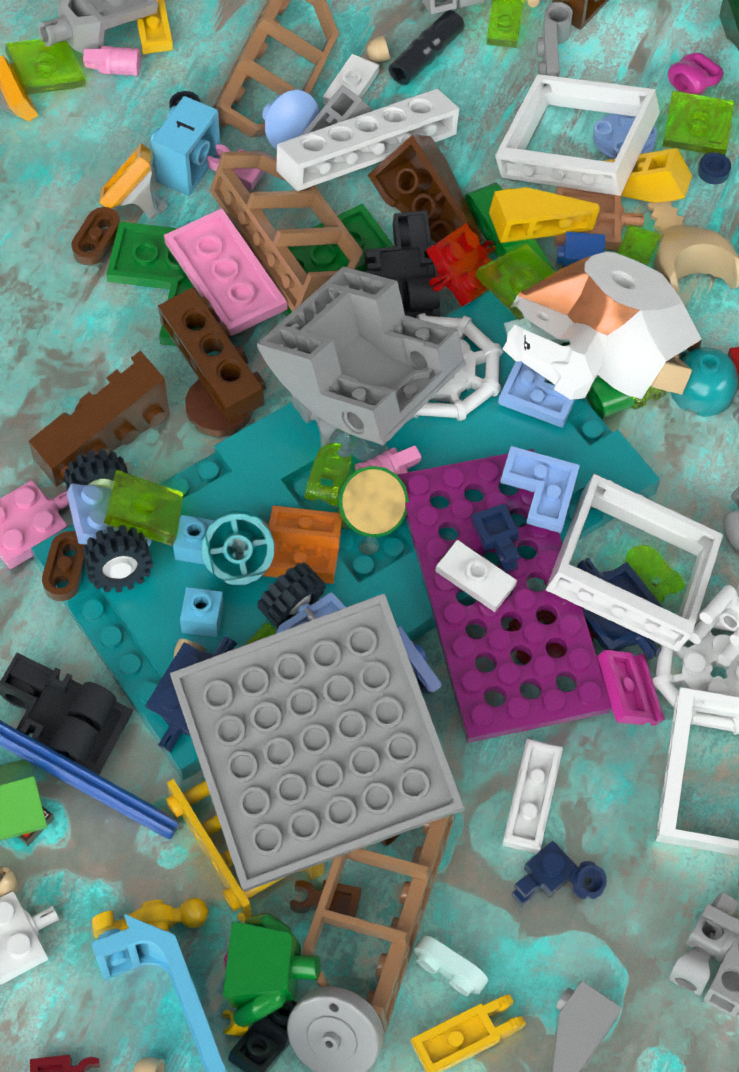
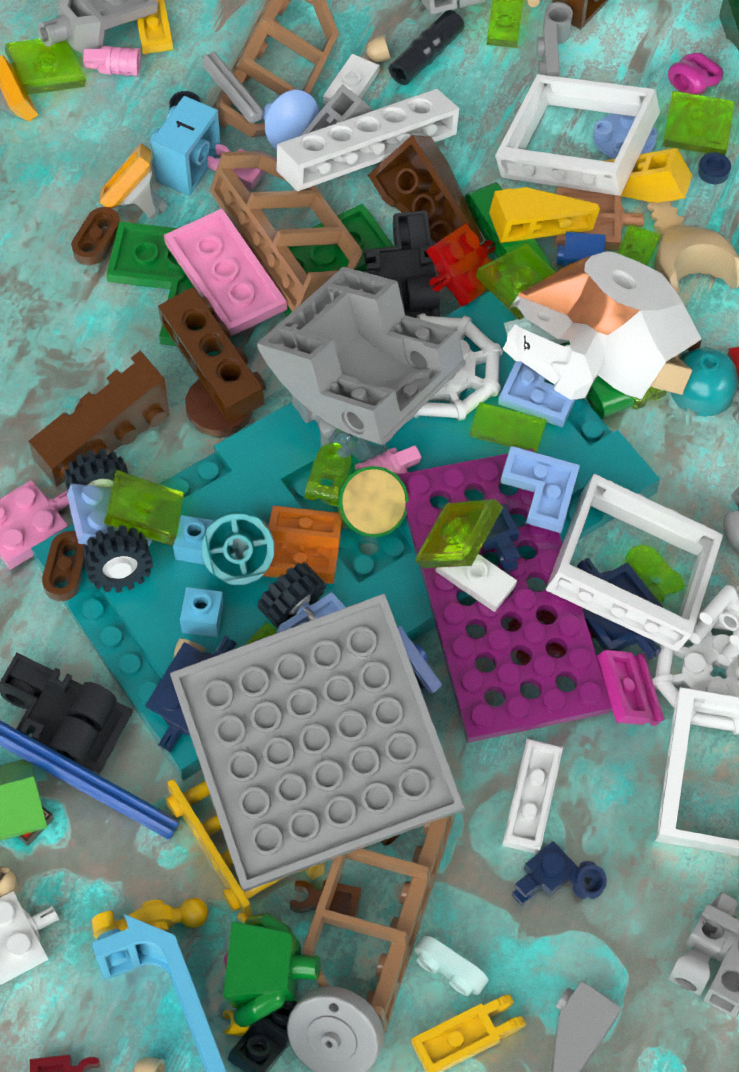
none -> light grey axle [202,52,264,124]
none -> clear neon green plate [415,499,503,568]
none -> clear neon green plate [469,402,547,453]

